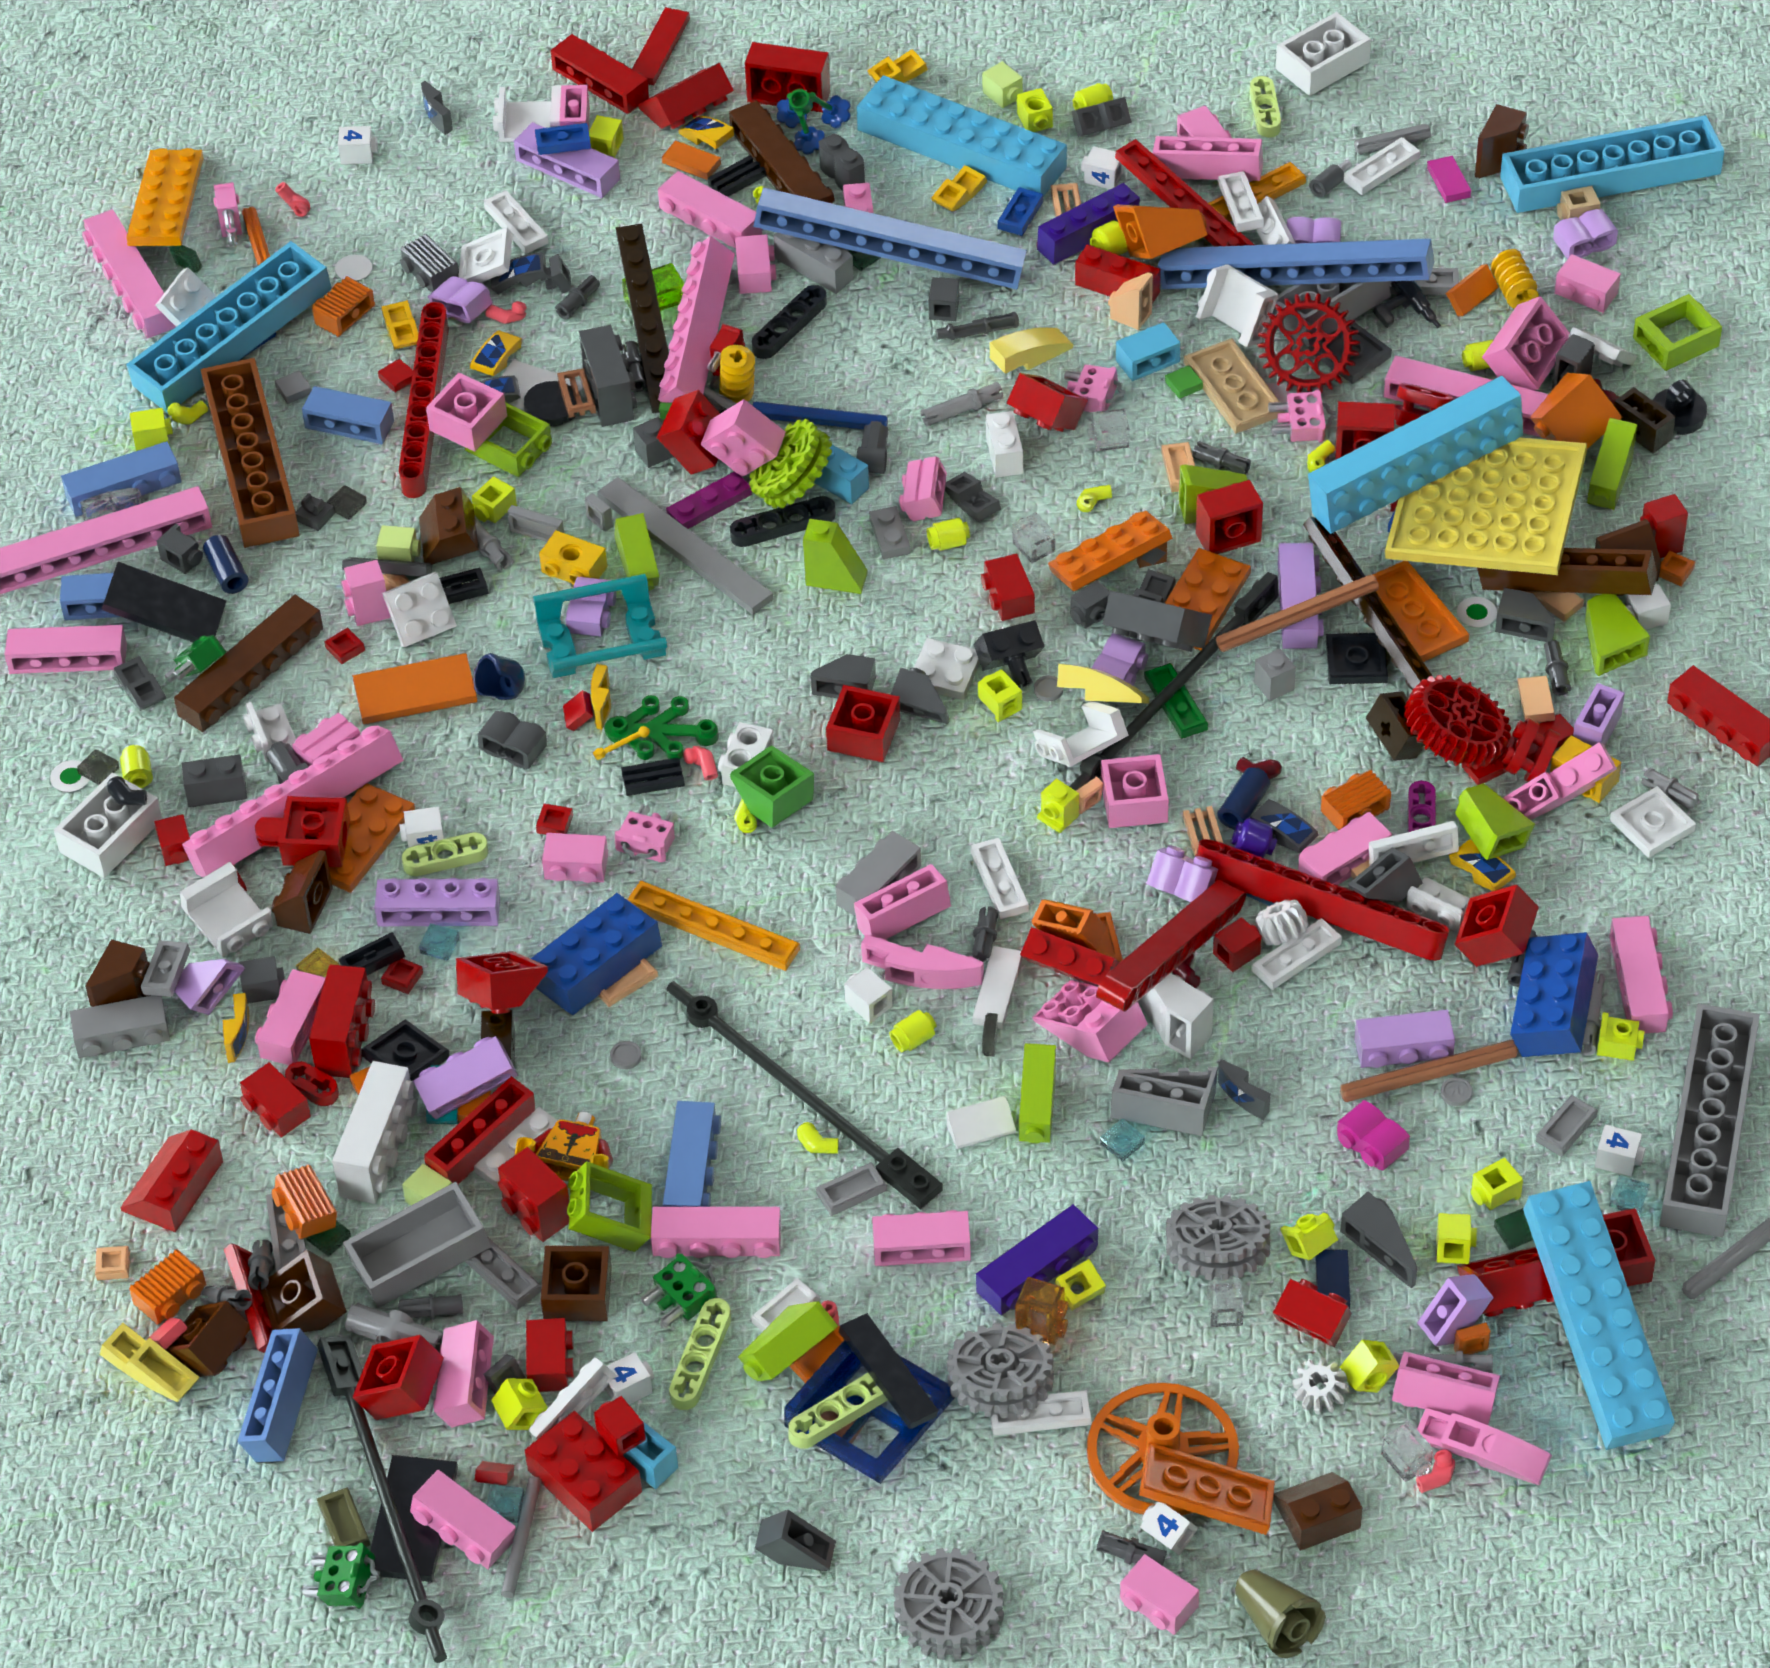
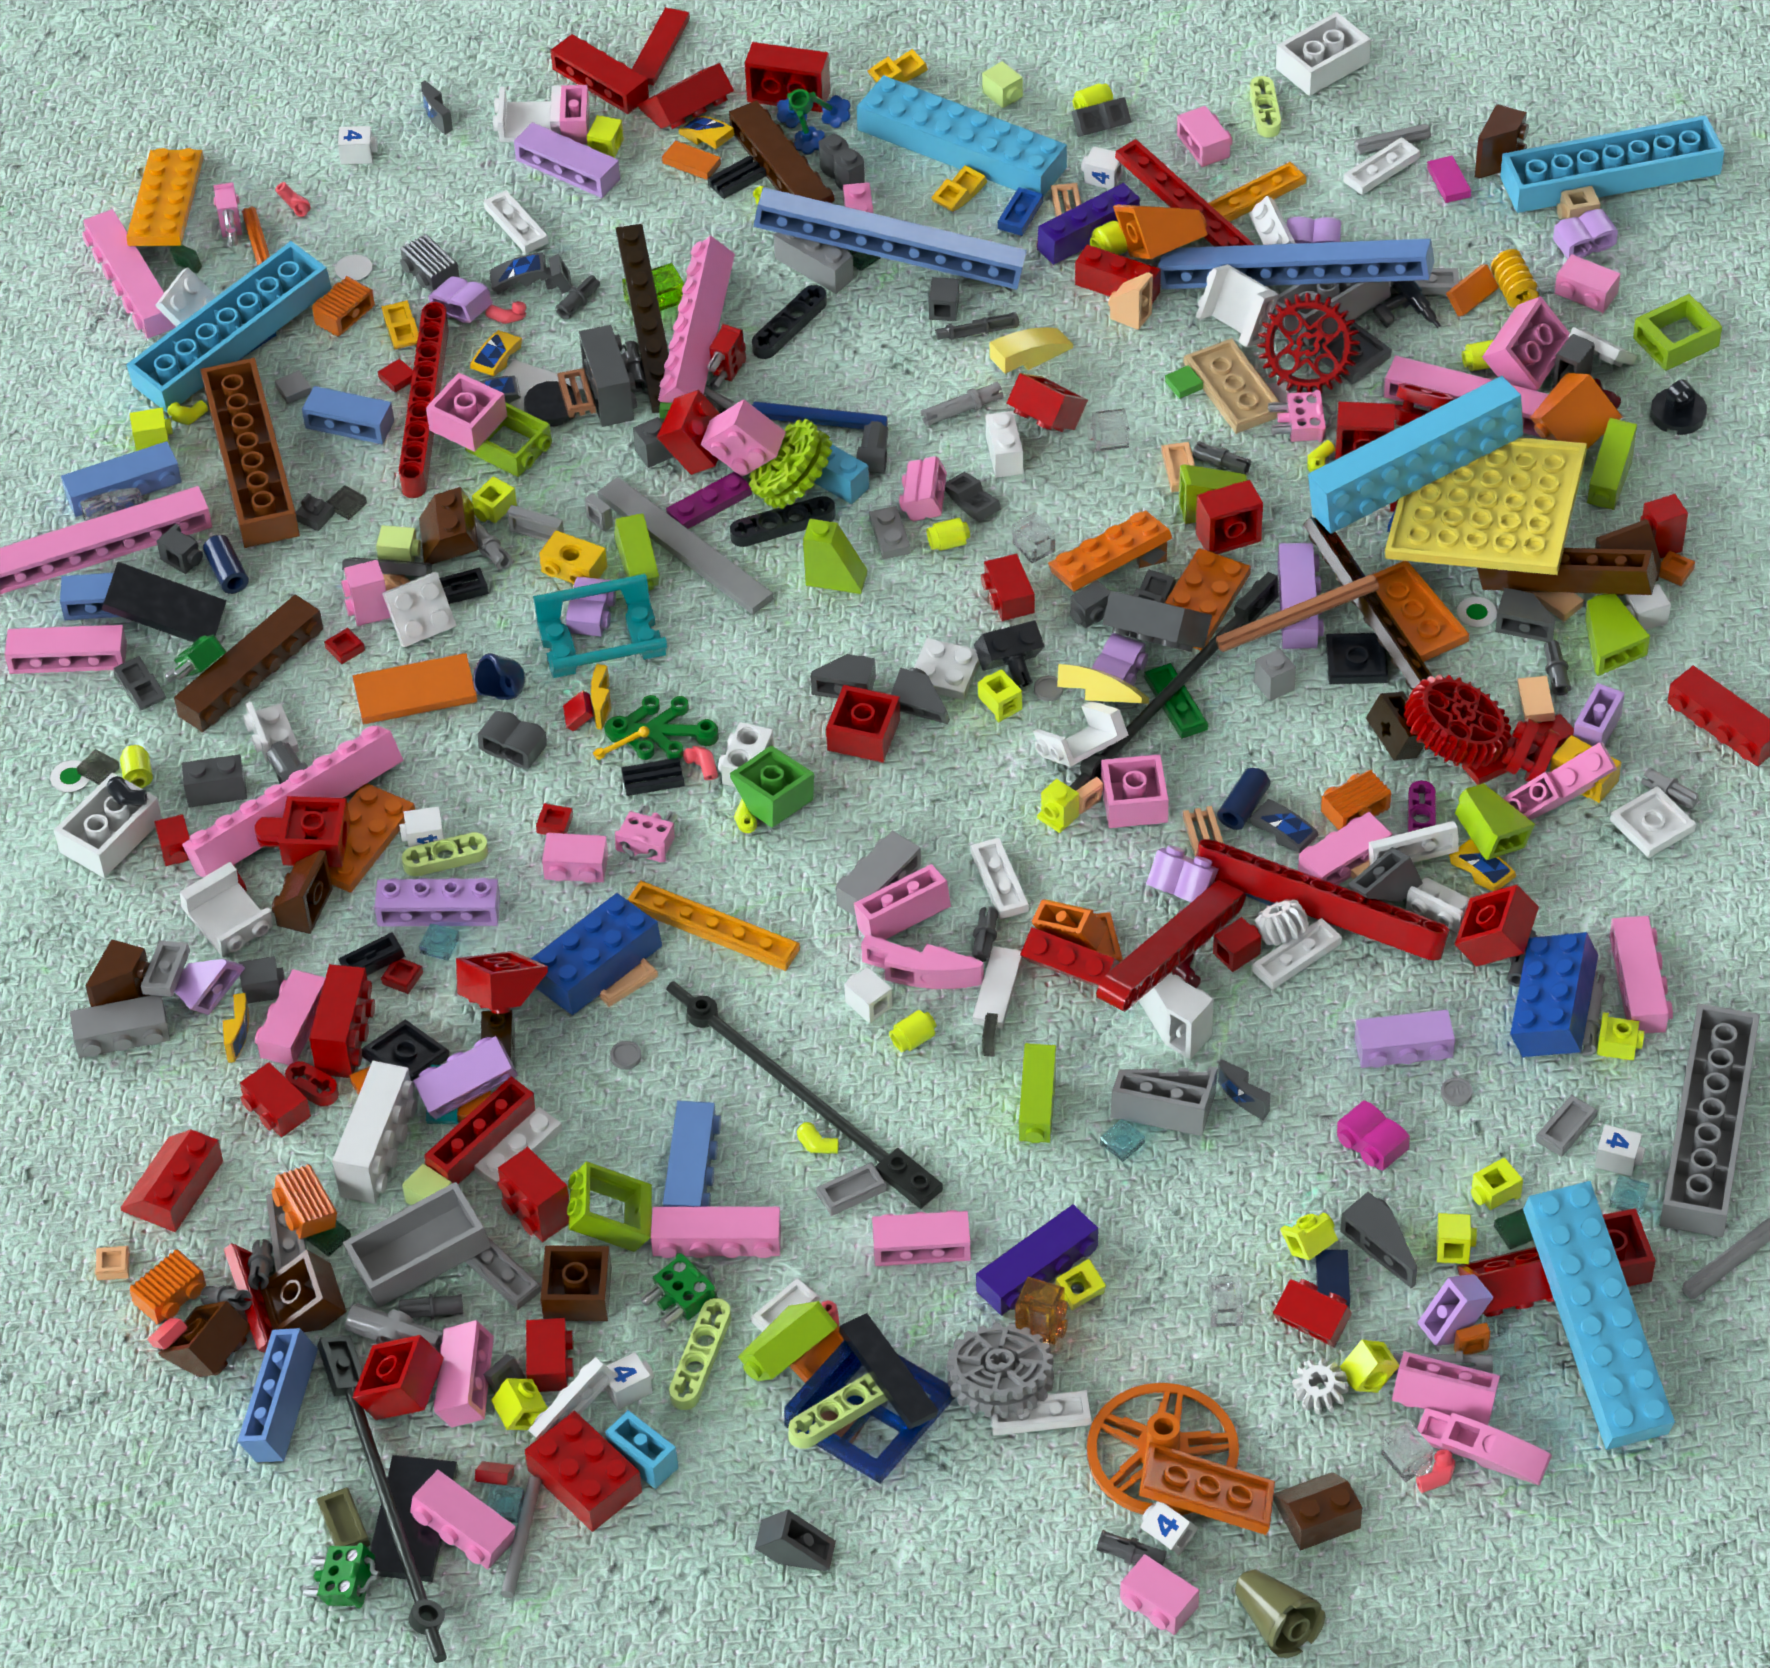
light yellow slope [99,1322,199,1402] -> none
bright pink brick [292,712,360,767] -> none
clear yellow tile [296,947,339,978] -> none
white plate [458,227,513,283] -> none
torso [514,1112,613,1181] -> none
blue plate [535,123,591,155] -> none
red brick [594,1396,646,1457] -> none
bright pink brick [658,171,762,248] -> none
yellow piece [719,345,755,403] -> none
bright pink brick [735,234,776,294] -> none
light grey piece [894,1548,1004,1660] -> none
white slope [946,1096,1016,1149] -> none
neon yellow brick [1017,88,1053,132] -> none
bright pink slope [1032,980,1148,1062] -> none
bright pink piece [1064,365,1125,416] -> none
neon yellow arm [1076,485,1112,512] -> none
medium azure brick [1116,322,1180,381] -> none
bright pink brick [1152,136,1263,181] -> none
light grey piece [1166,1195,1270,1280] -> none
white plate [1218,171,1264,232] -> none
dark purple head [1230,818,1277,858] -> none
dark red arm [1236,757,1282,779] -> none
dark grey piece [1309,160,1352,197] -> none
nougat axle [1340,1040,1518,1102] -> none
dark brown brick [1614,387,1676,453] -> none

